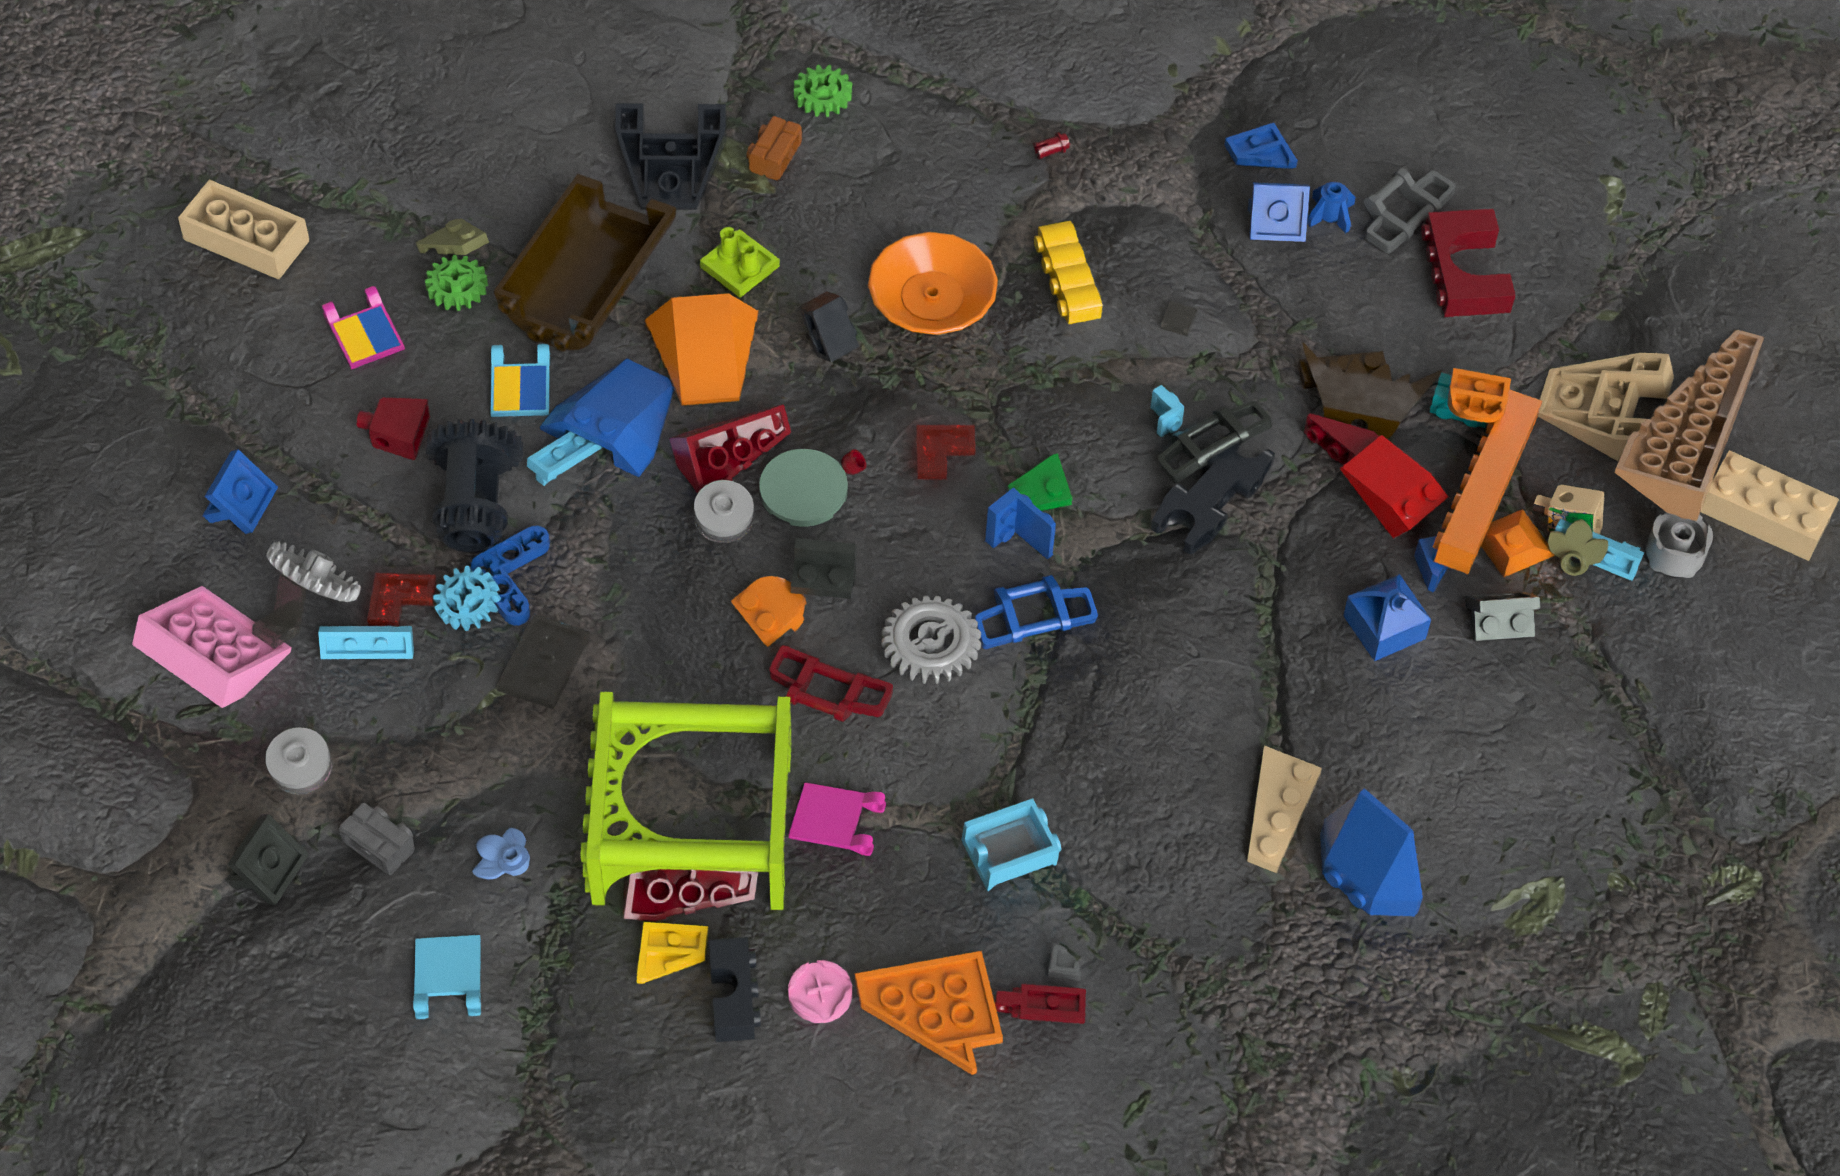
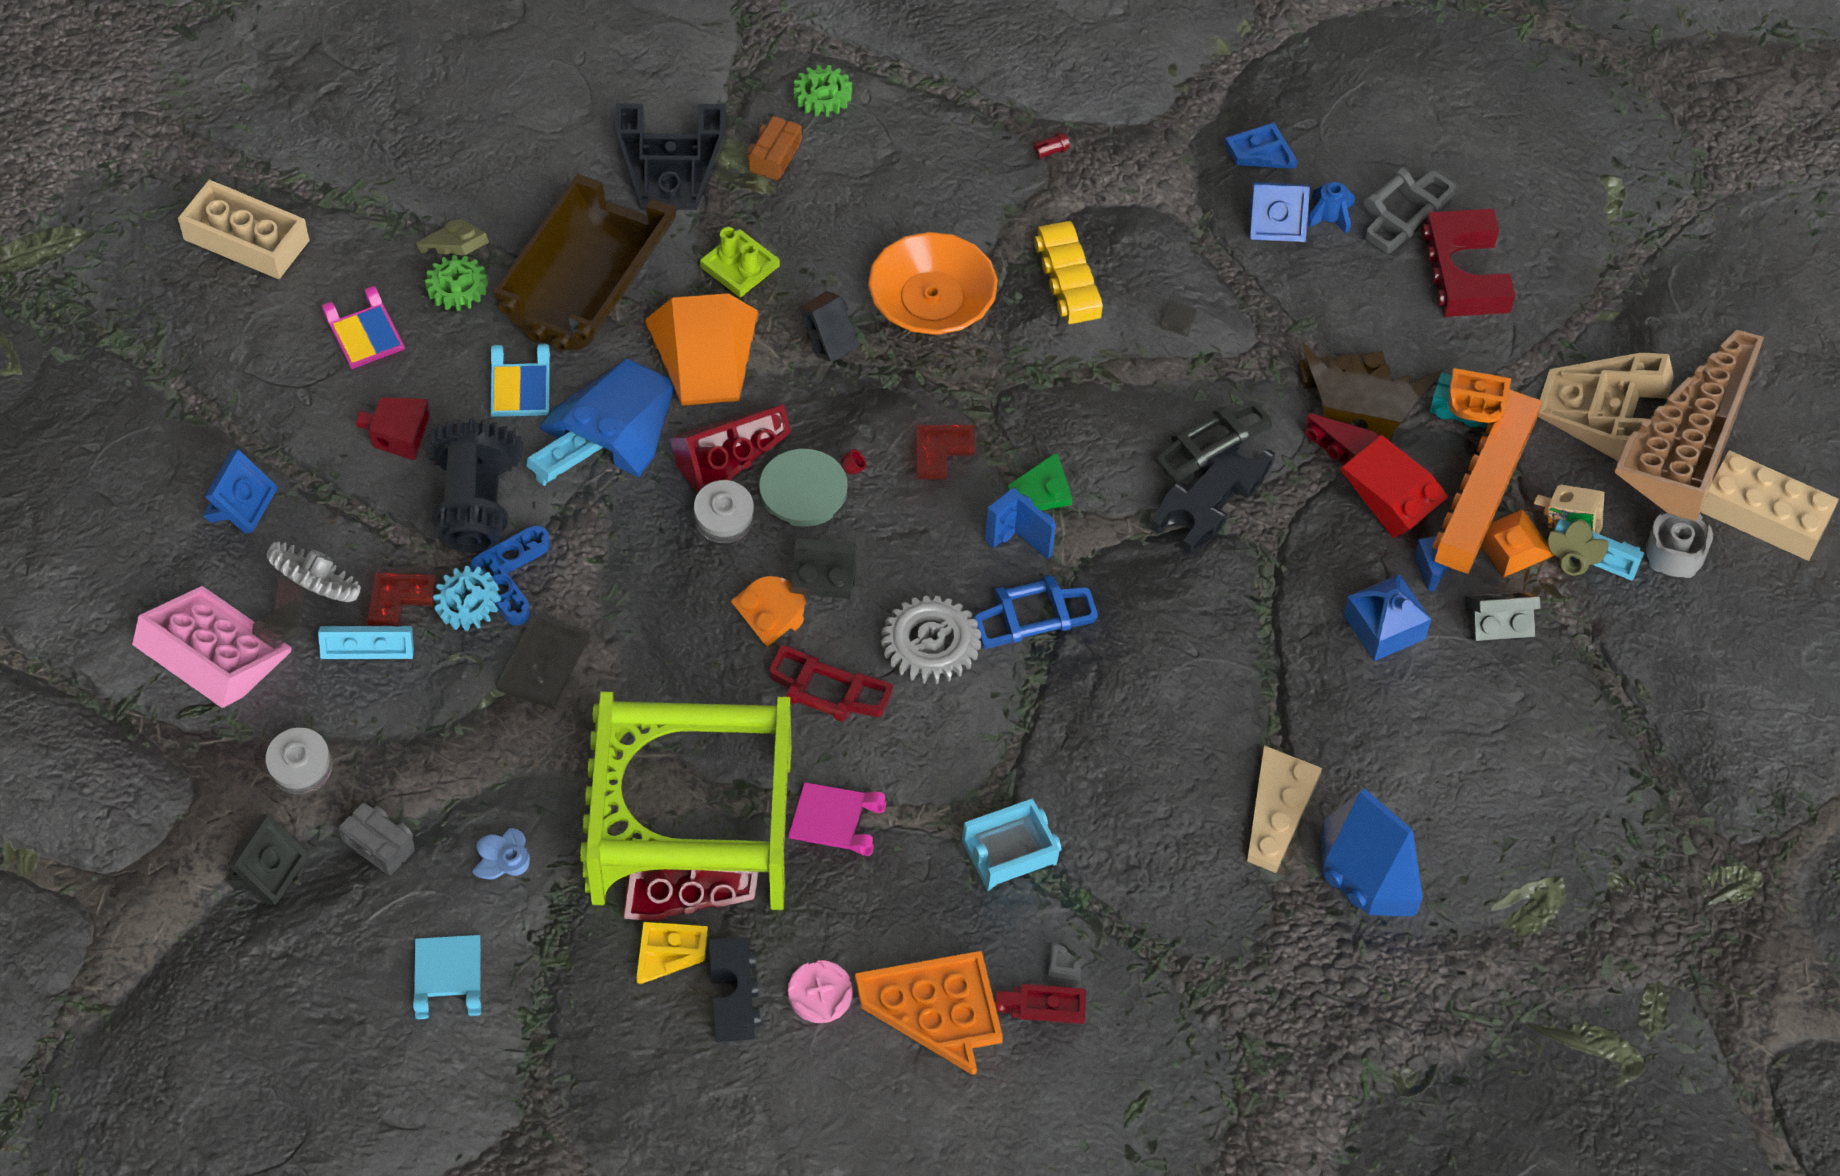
medium azure bracket [1150,385,1184,437] -> none

